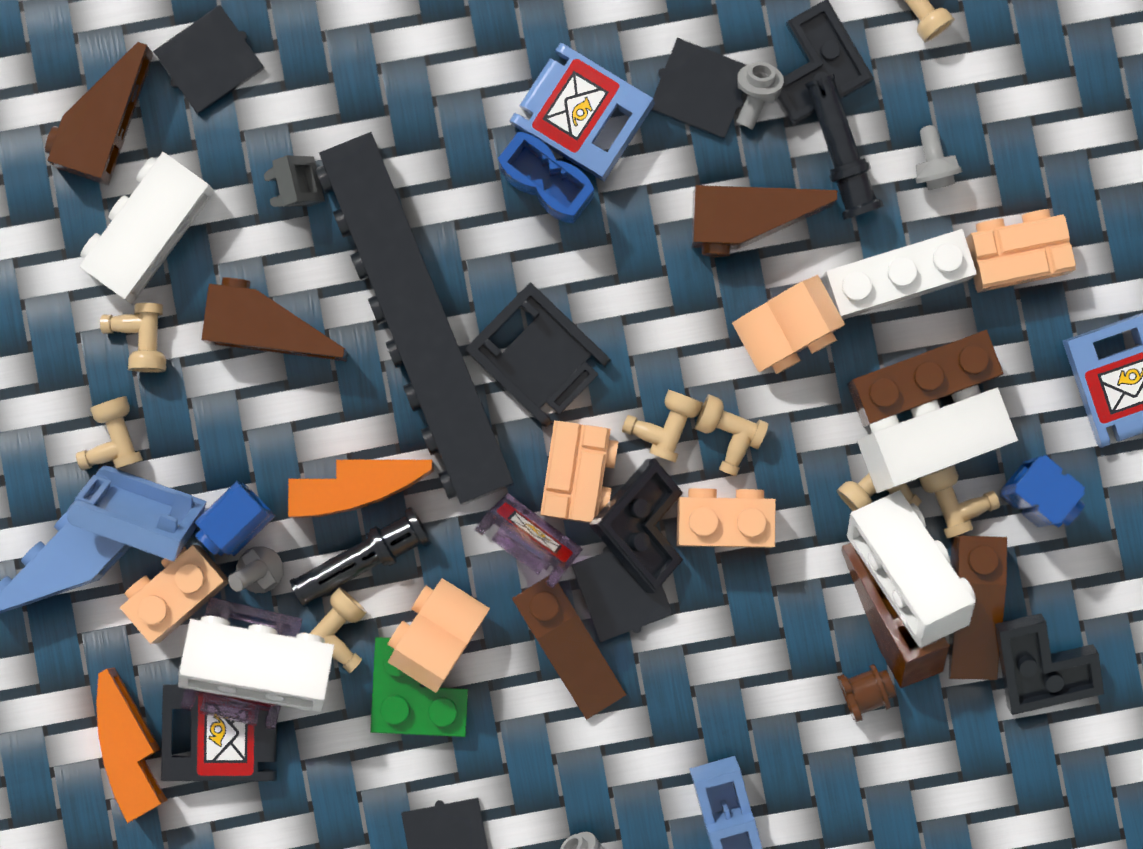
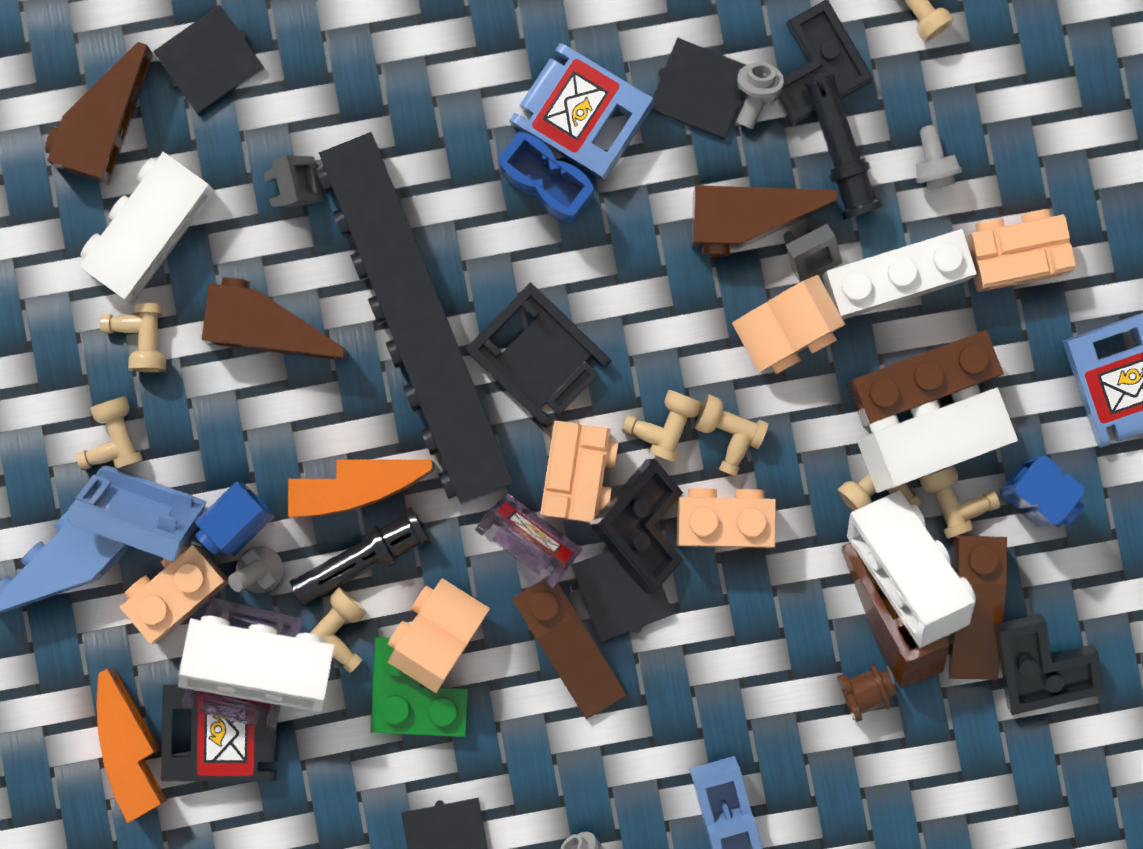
none -> dark grey tile [783,219,843,282]

